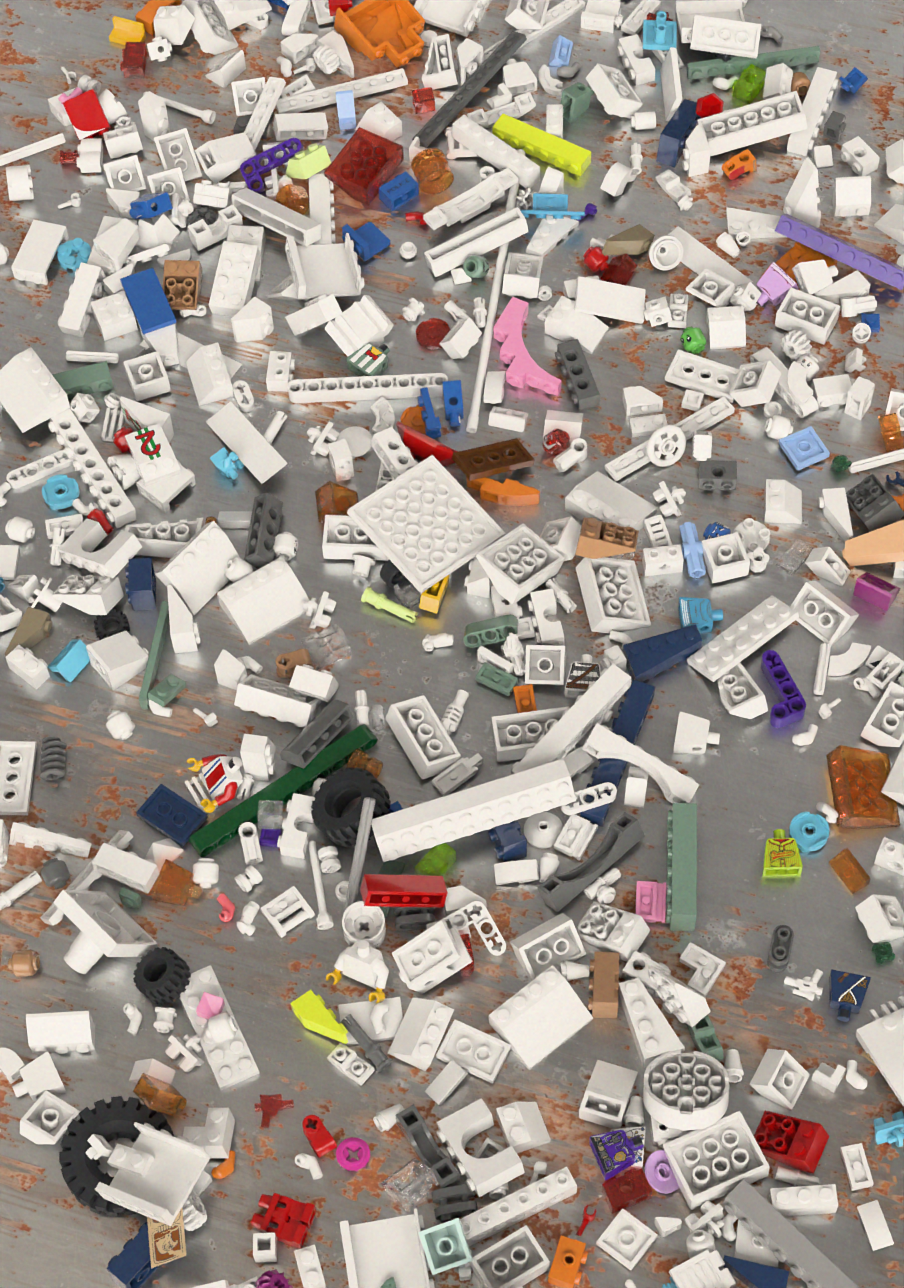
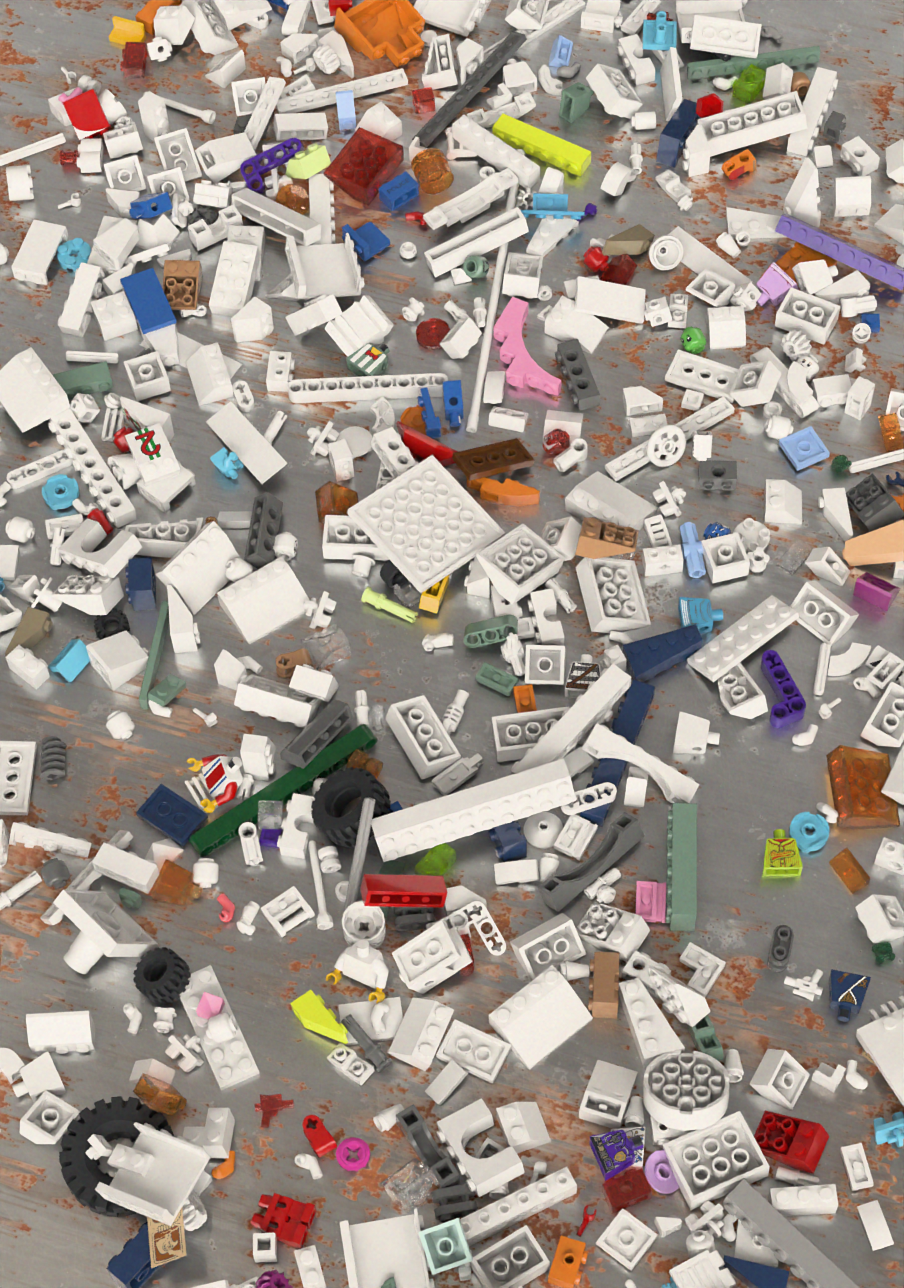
medium nougat head [8,949,40,977] -> none
white wheel [235,865,263,893] -> none
white tile [477,646,513,675] -> none
white brick [546,104,563,139] -> none
blue bracket [839,67,868,94] -> none

